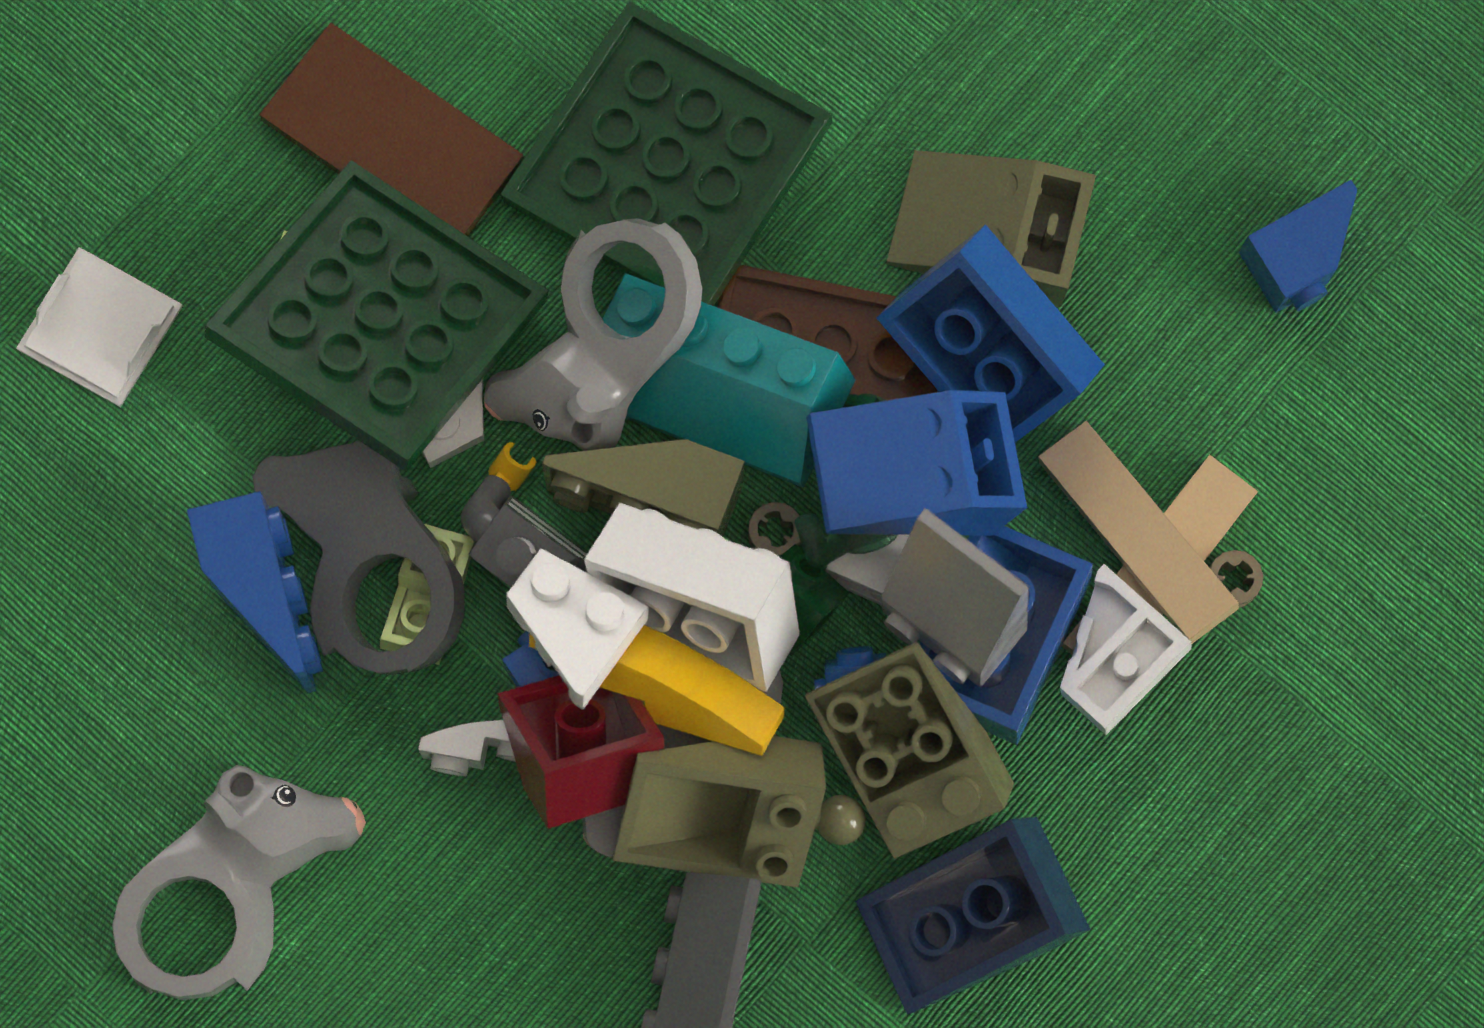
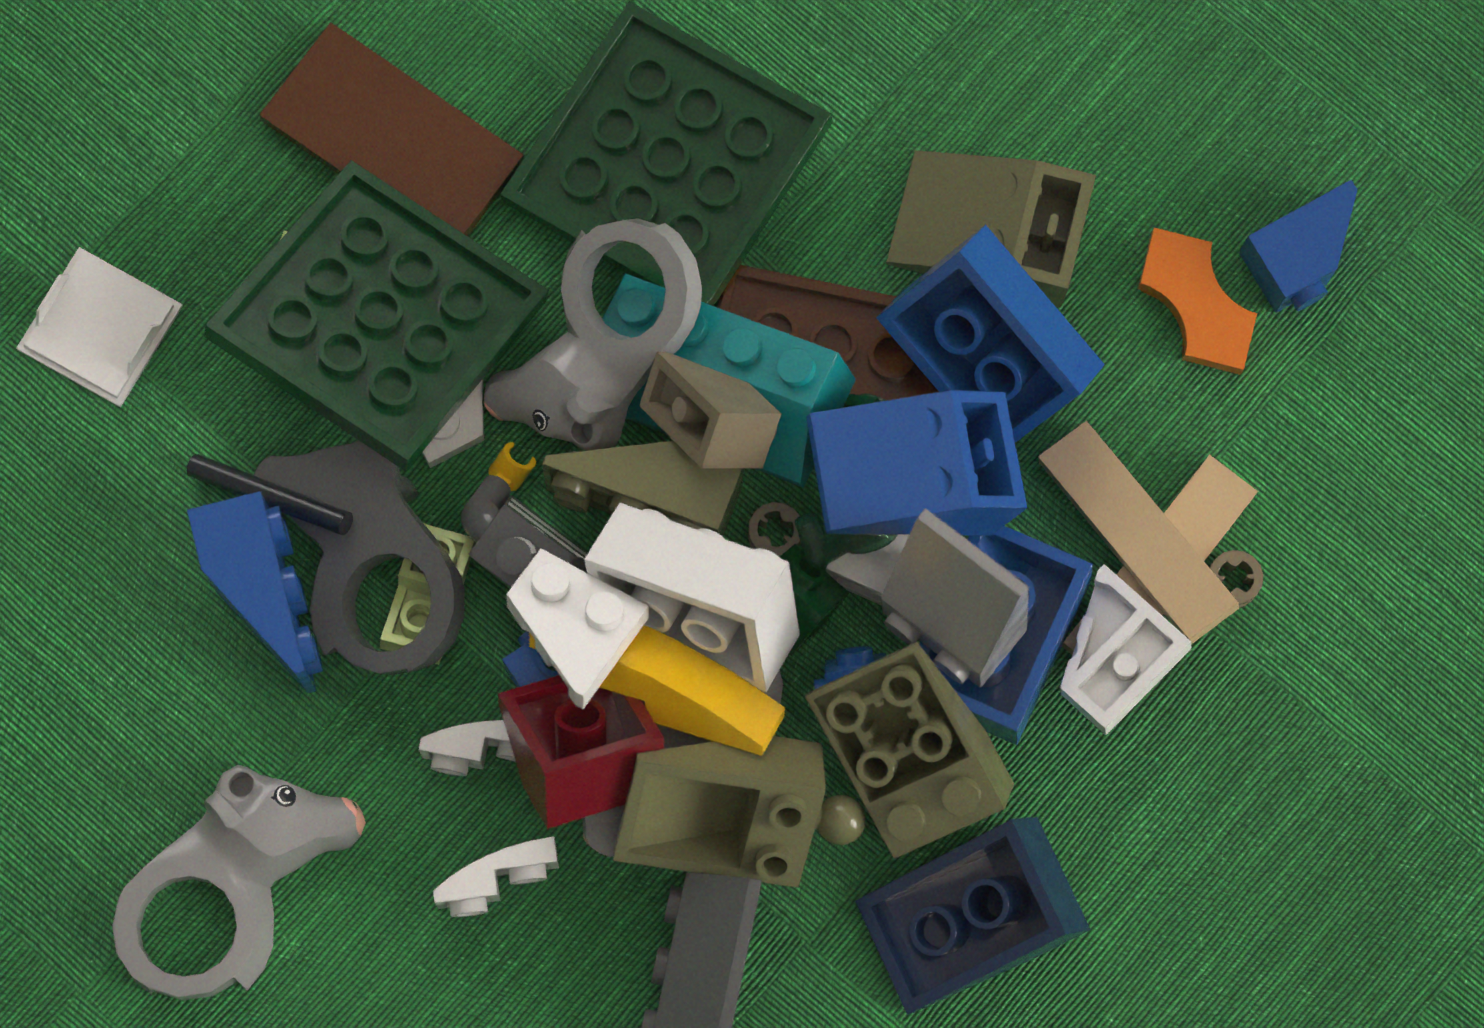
none -> black bar [187,454,353,536]
none -> white slope [433,837,559,917]
none -> dark tan slope [639,352,781,468]
none -> orange tile [1138,227,1257,375]

